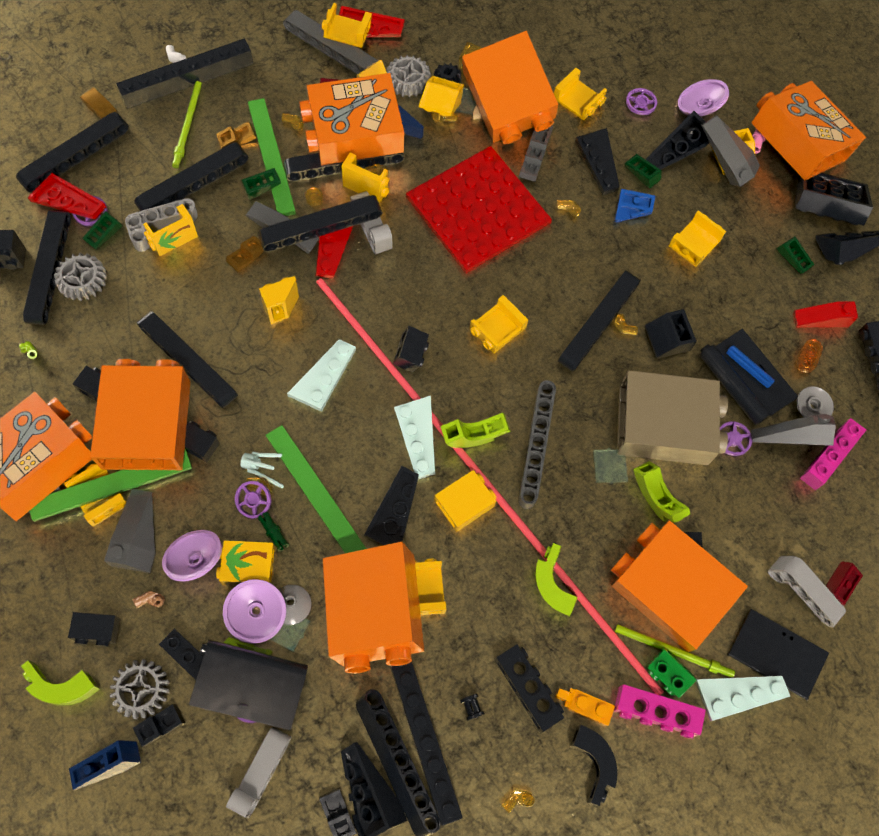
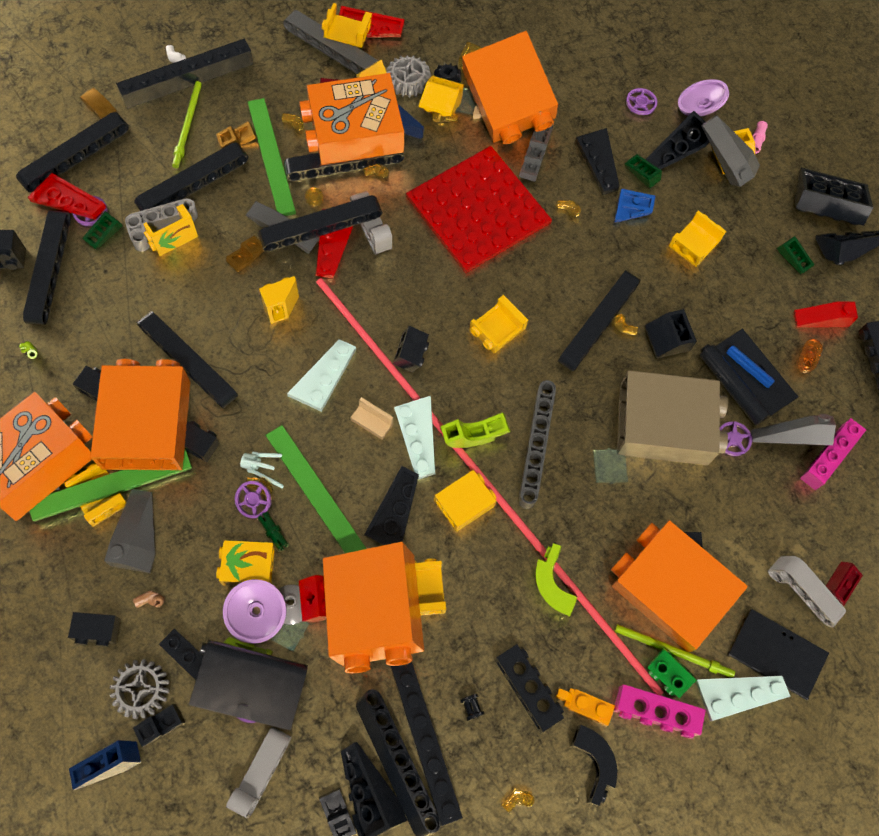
lime arch [21,660,100,706] -> none
light grey gear [54,253,107,302] -> none
lavender dish [162,530,222,581] -> none
dark green slope [241,168,281,200] -> none
yellow panel [342,152,390,203] -> none
yellow panel [554,68,607,120] -> none
lime arch [633,461,690,523] -> none
orange brick [751,81,866,180] -> none
light grey dish [797,386,834,417] -> none
none -> red brick [299,575,326,622]
none -> tan panel [350,397,393,440]

